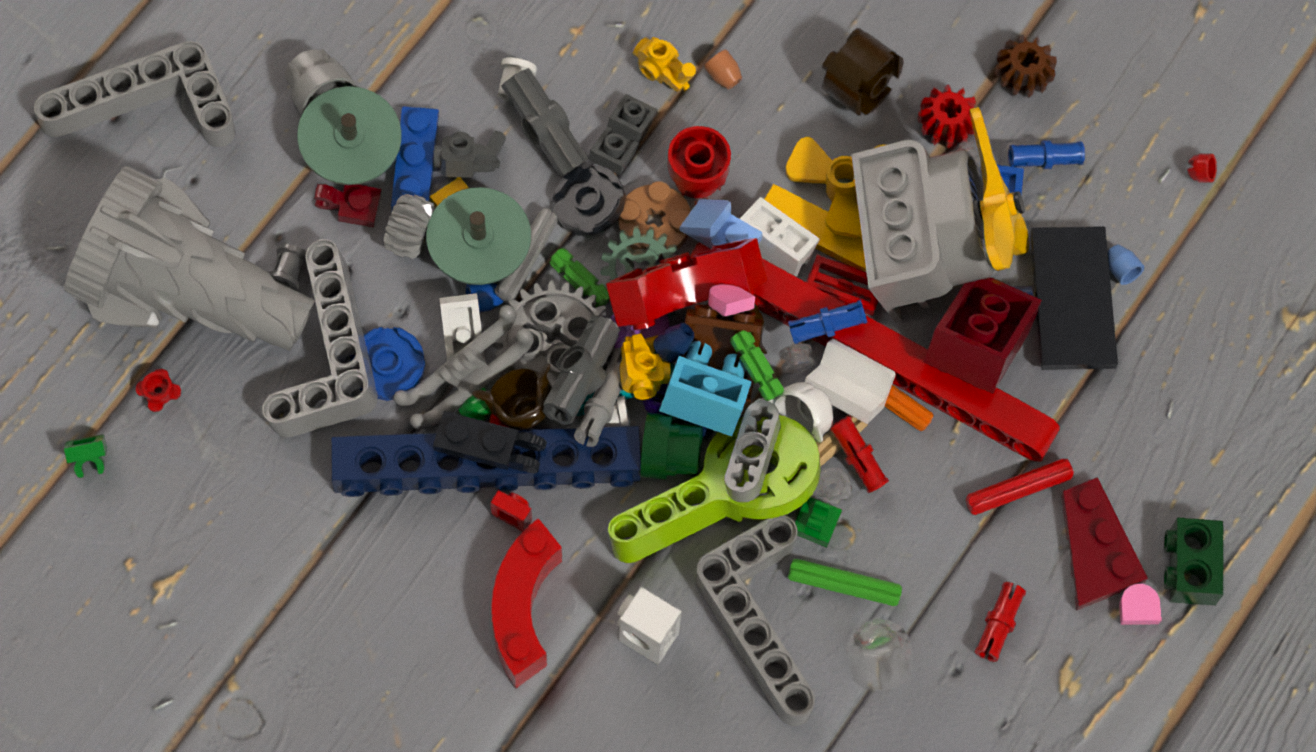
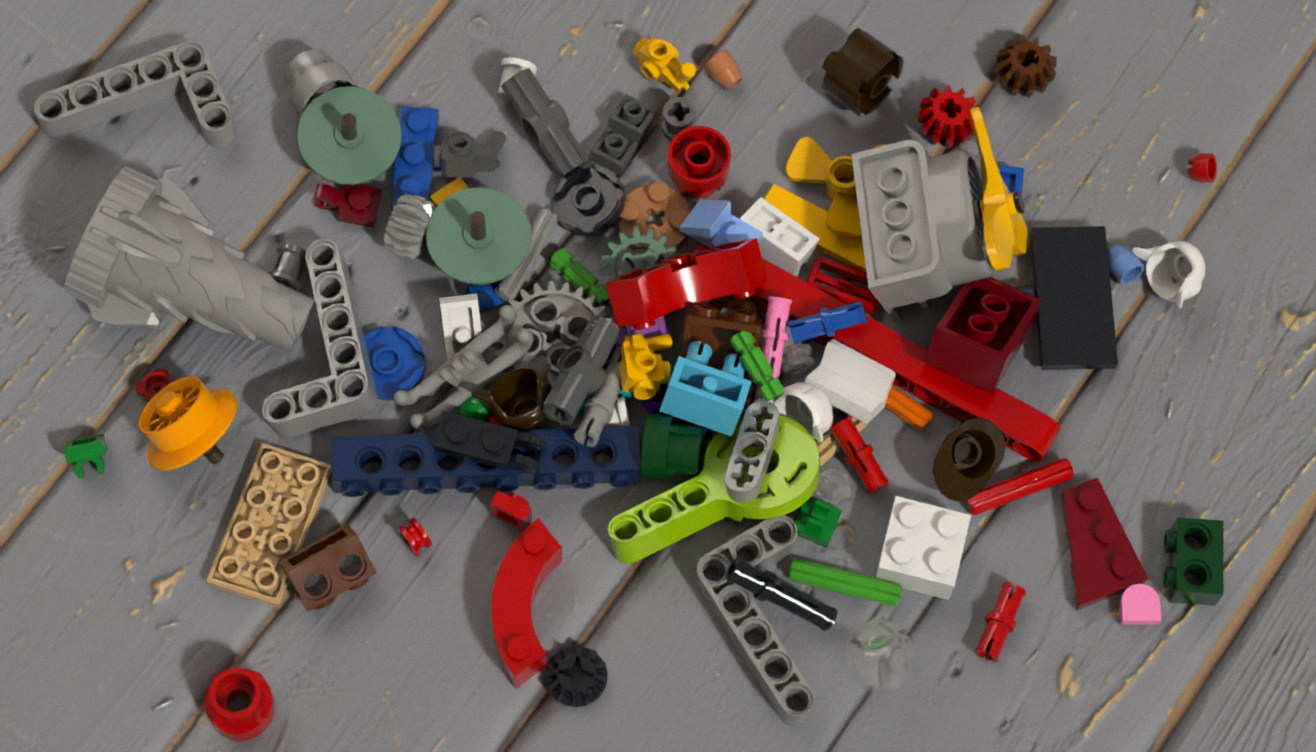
white brick [617,587,682,665] -> none
dark blue hose [653,323,694,363] -> none
bright pink tile [708,284,755,317] -> none
blue pin [1008,140,1085,169] -> none
none -> light orange piece [138,376,237,471]
none -> red piece [205,668,275,740]
none -> tan tile [206,443,332,609]
none -> reddish brown brick [279,524,376,611]
none -> red bush [397,517,432,556]
none -> black gear [545,644,608,707]
none -> flat silver bush [662,97,695,140]
none -> black pin [725,557,837,631]
none -> bright pink pin [753,296,792,403]
none -> white brick [875,496,971,600]
none -> dark brown piece [933,418,1005,502]
none -> white hair [1132,241,1206,309]

